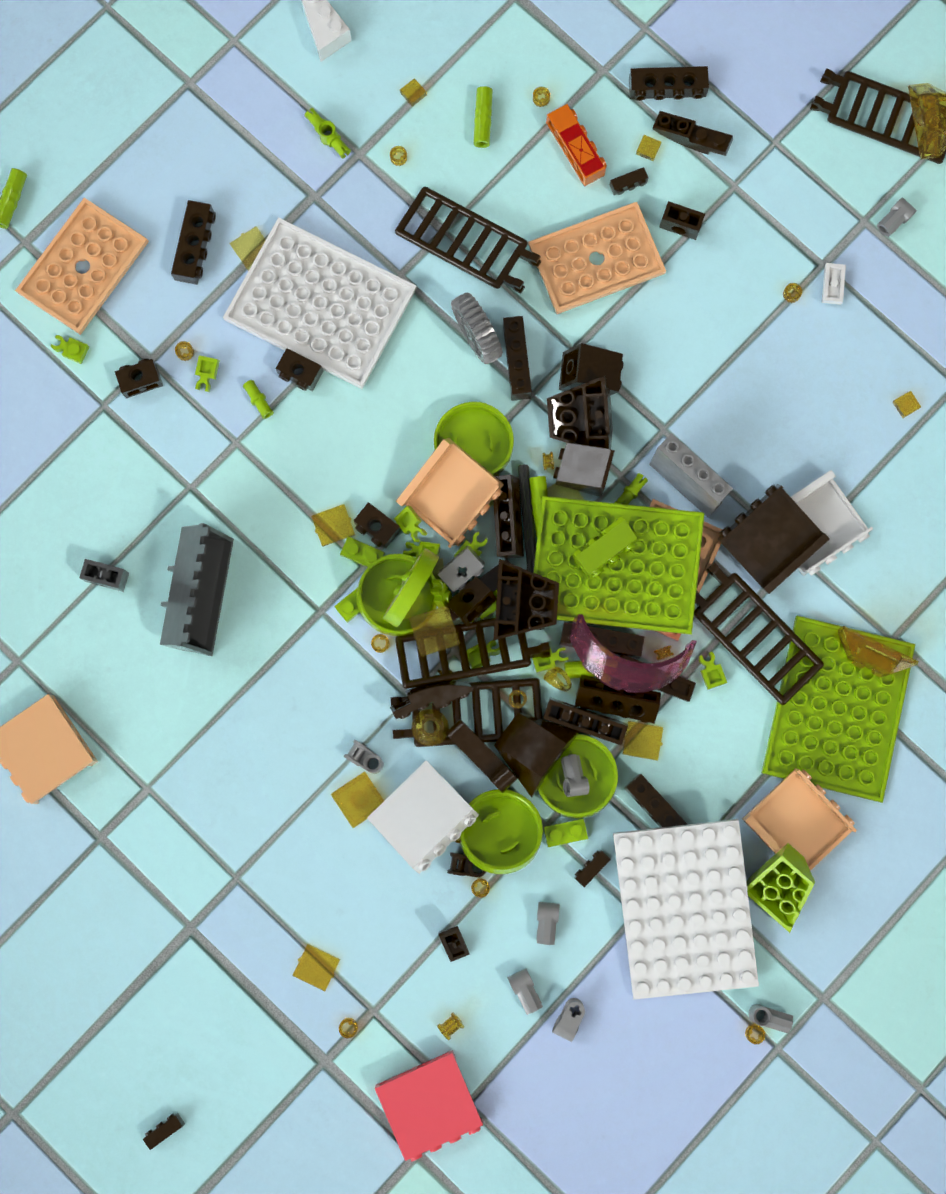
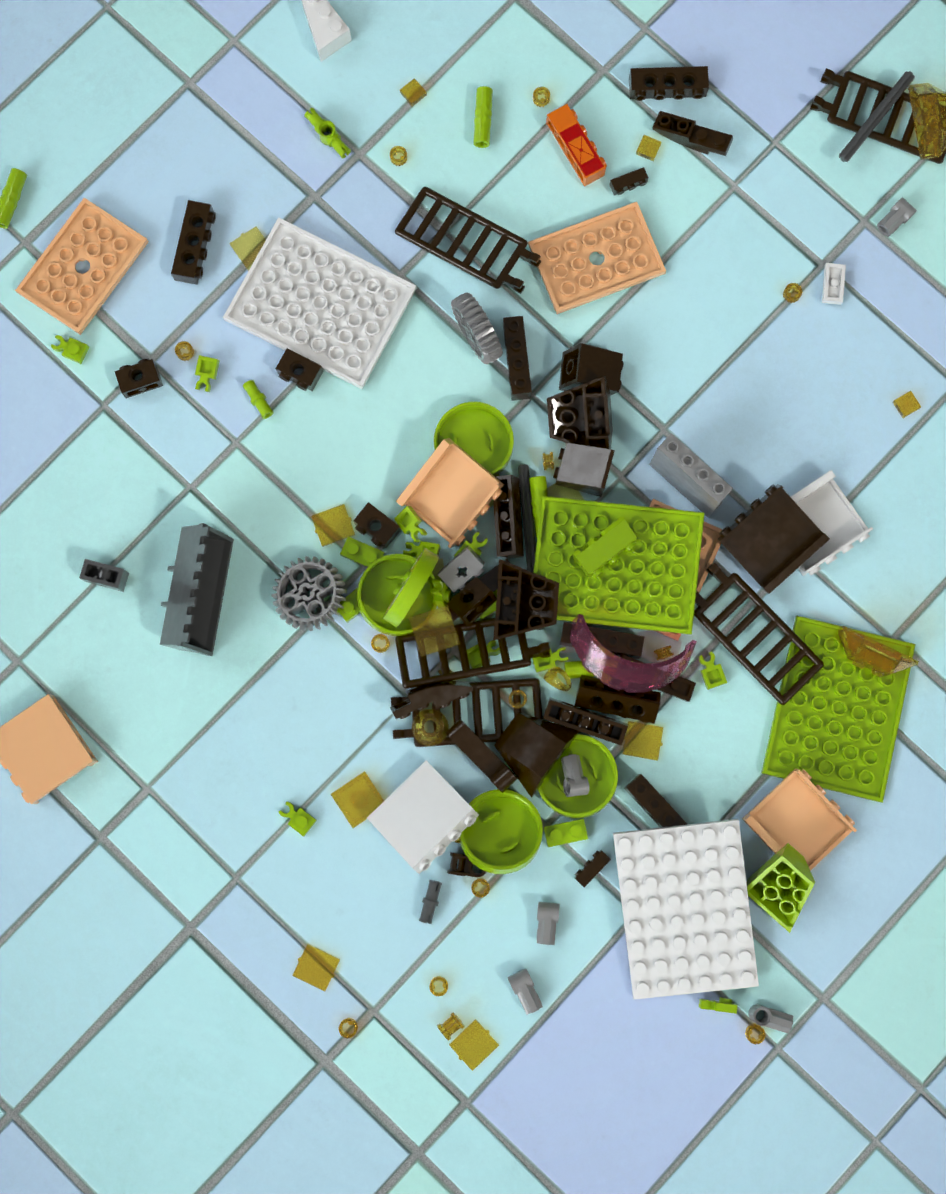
dark brown piece [143,1113,185,1150] -> none
light grey piece [343,740,384,774] -> none
coral panel [375,1050,483,1161] -> none
dark brown slope [438,926,470,962] -> none
light grey piece [552,998,585,1042] -> none
lime pin [614,473,648,505] -> none
dark brown brick [659,201,705,240] -> none
none -> light grey gear [272,556,347,631]
none -> lime plate [279,802,317,837]
none -> dark grey pin [419,880,442,924]
none -> clear yellow bush [429,976,448,996]
none -> clear yellow piece [449,1019,499,1071]
none -> lime plate [699,997,738,1014]
none -> dark grey axle [839,71,915,162]

